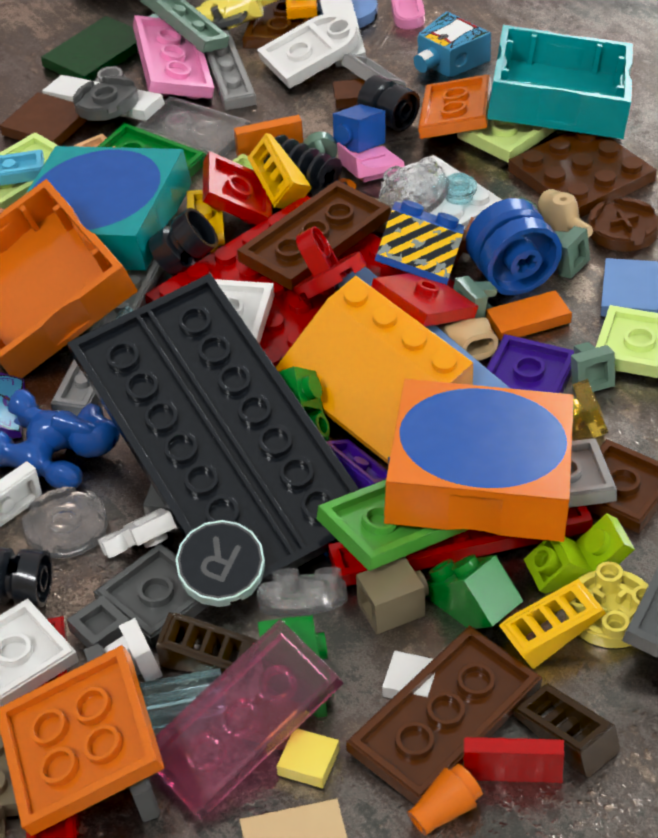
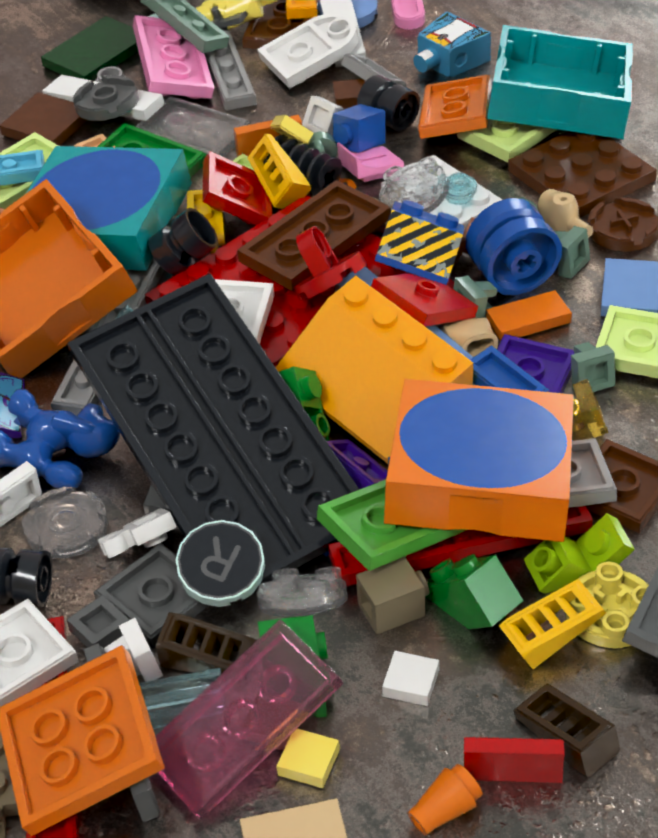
reddish brown tile [346,625,542,805] -> none
none -> light yellow tile [270,115,314,144]
none -> white tile [302,96,343,136]
none -> blue tile [470,345,549,392]

